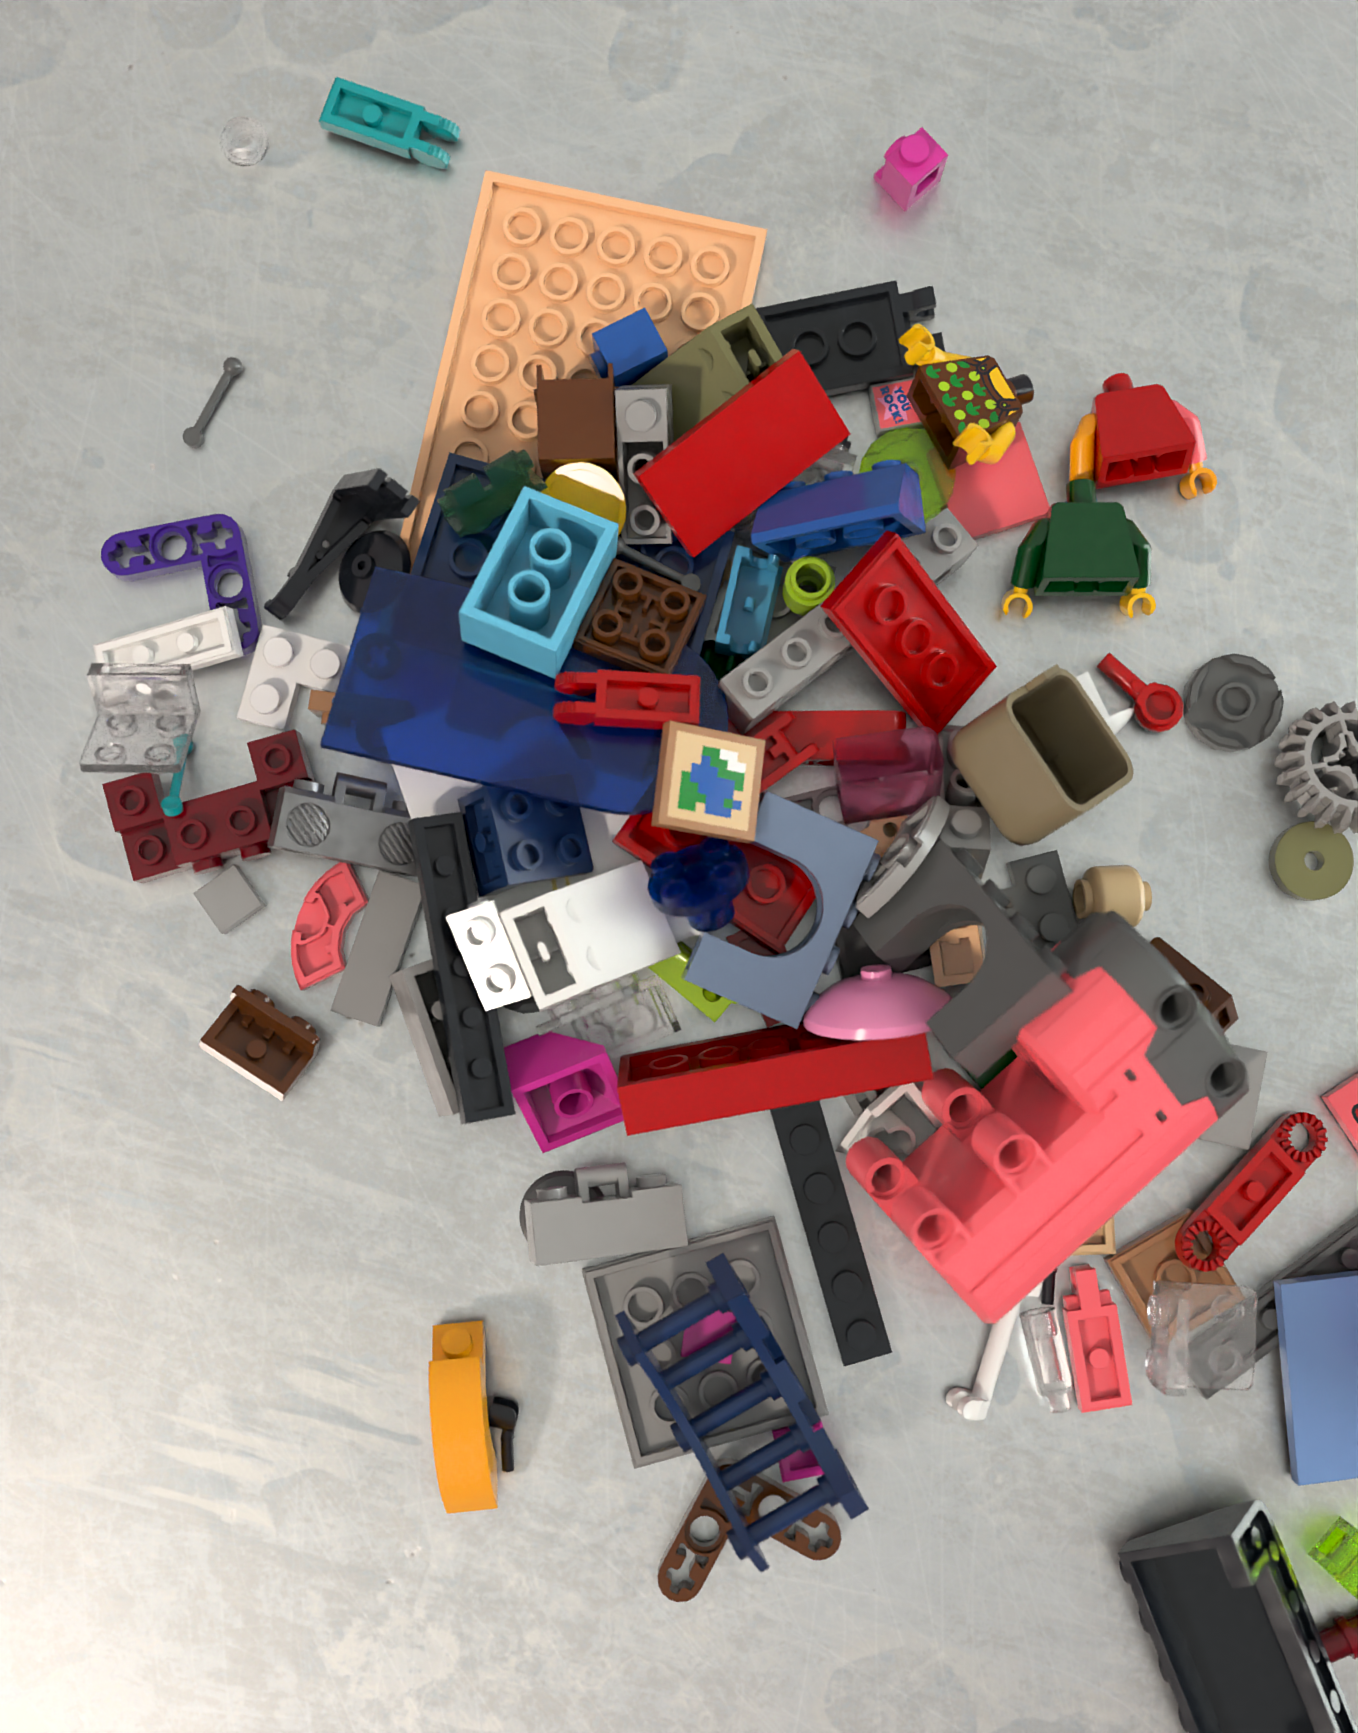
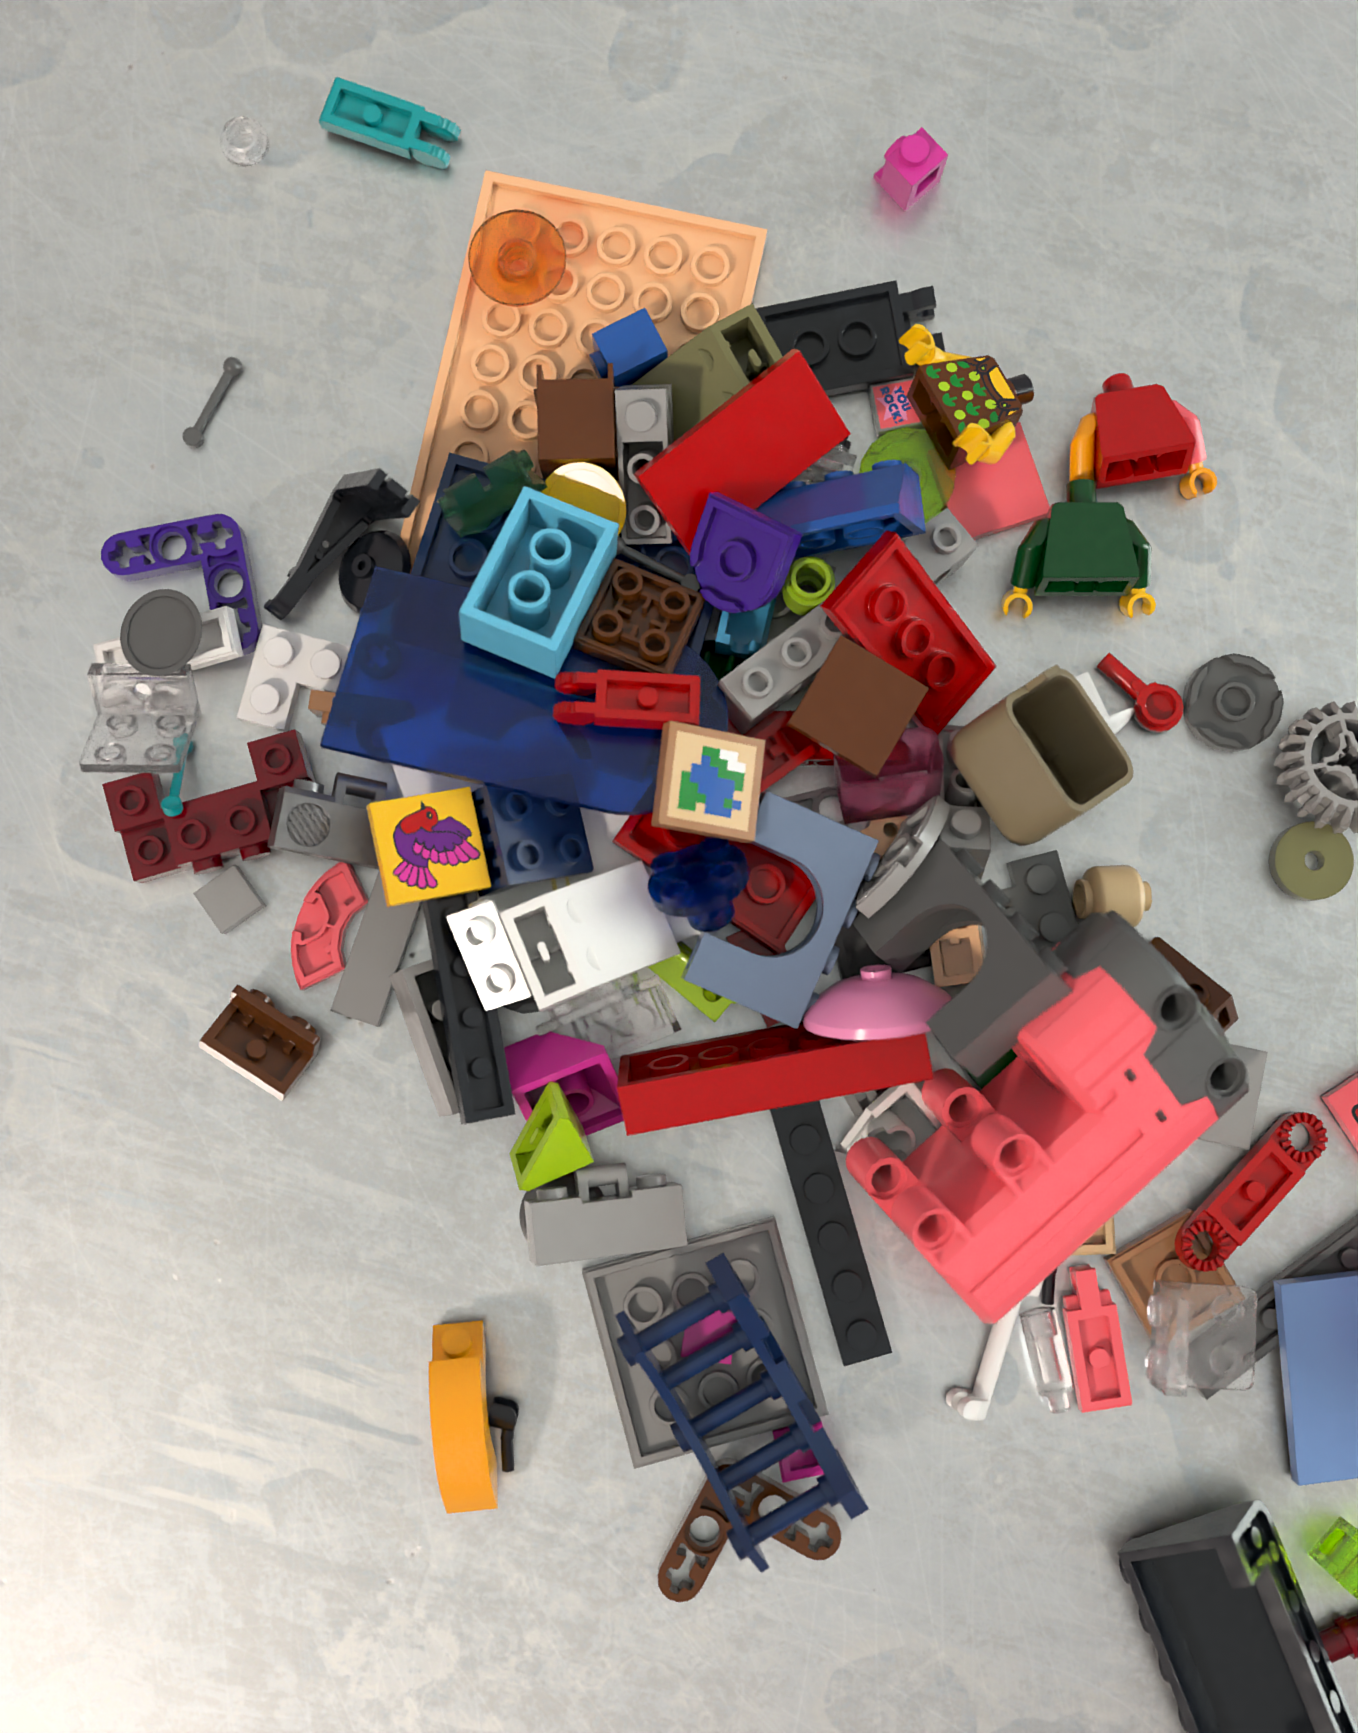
none -> dark grey piece [120,589,202,676]
none -> tile [366,787,491,908]
none -> clear orange dish [468,209,567,307]
none -> lime slope [509,1081,594,1191]
none -> dark purple tile [690,492,803,613]
none -> reddish brown tile [787,635,929,778]

